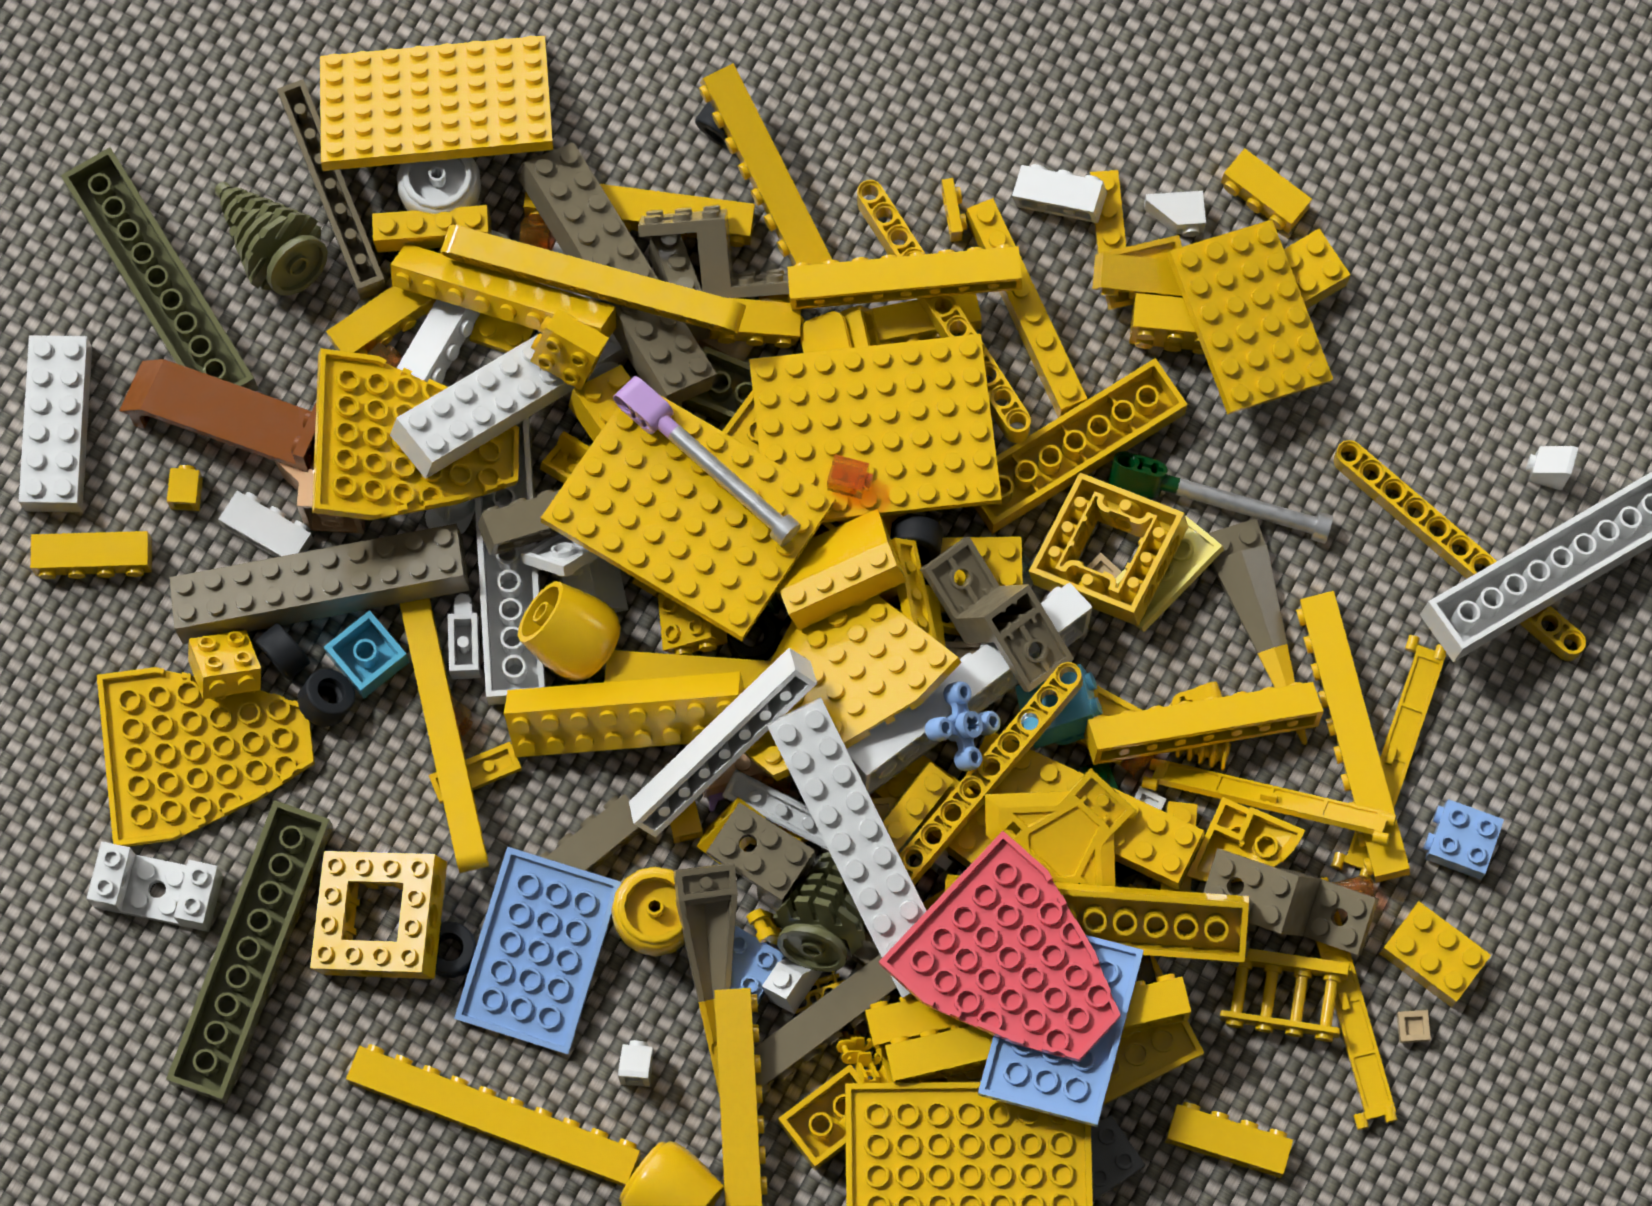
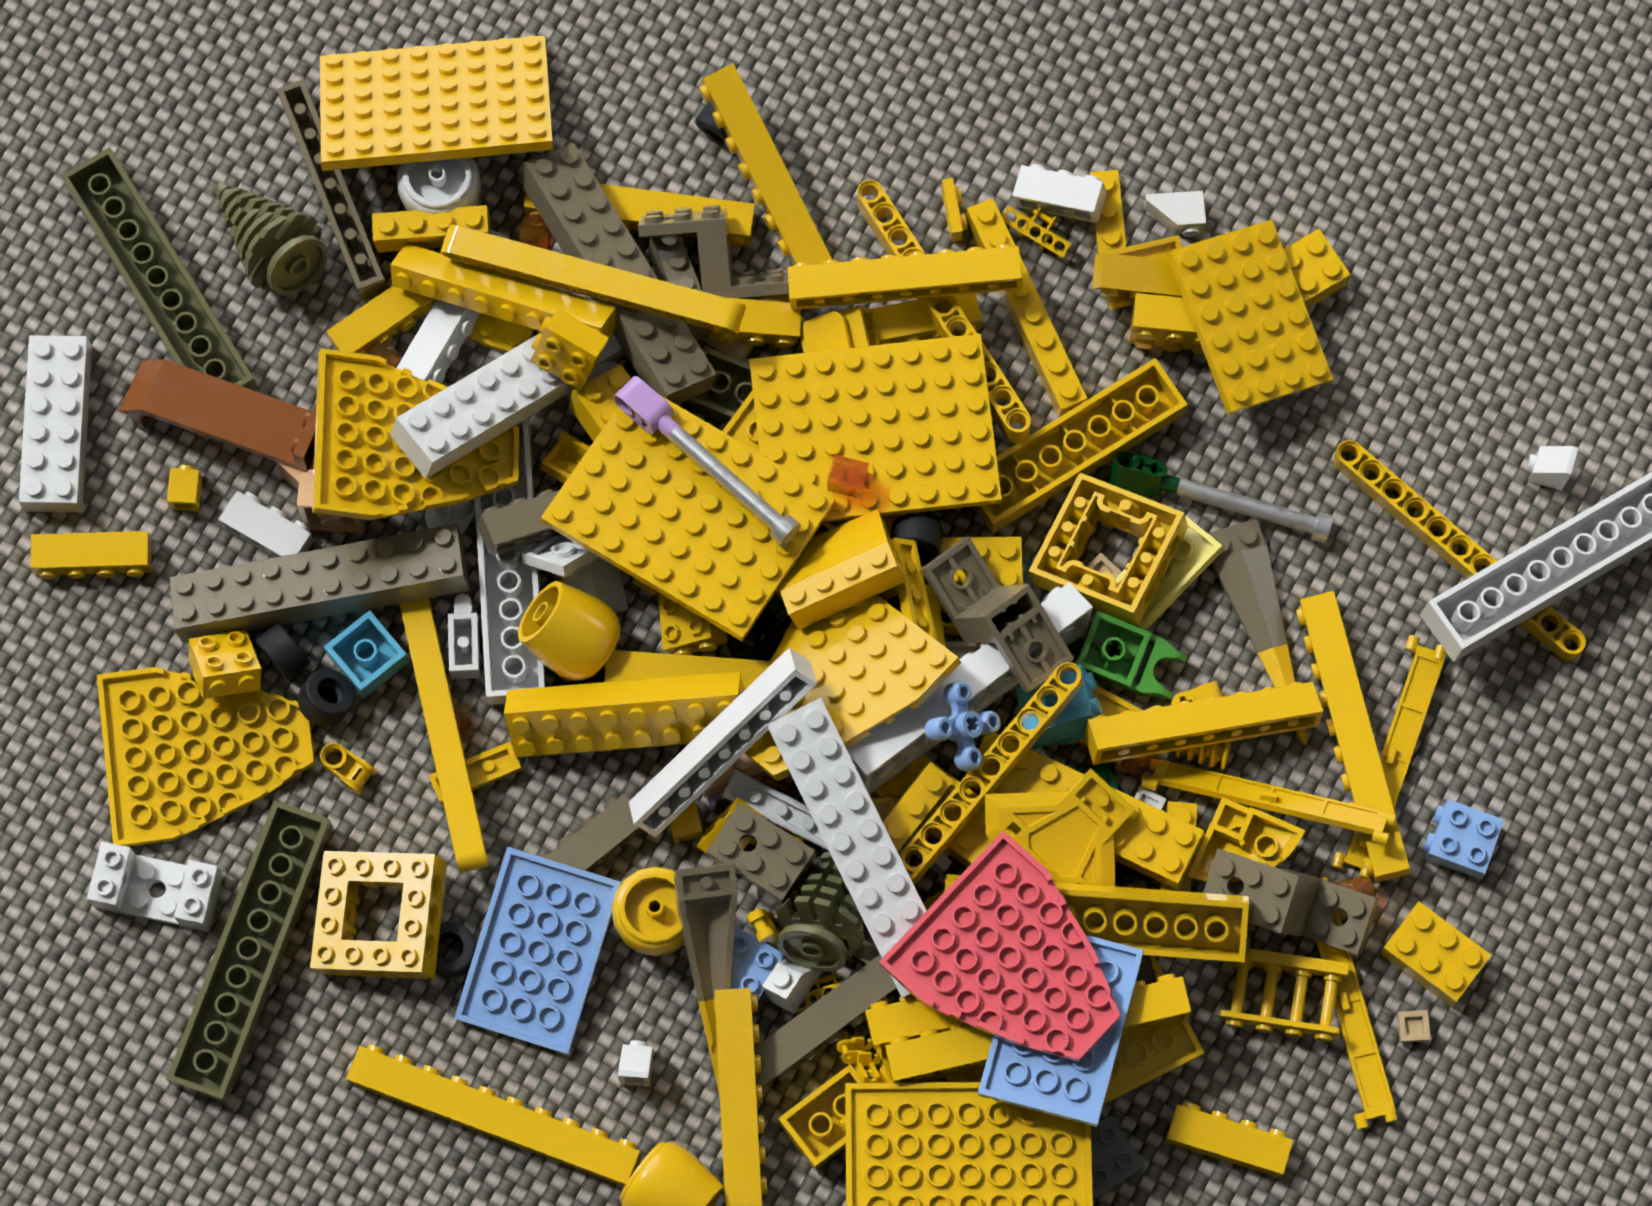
yellow brick [1221,148,1312,234] -> none
none -> yellow piece [320,743,377,795]
none -> yellow piece [1002,206,1072,258]
none -> bright green brick [1074,611,1187,701]

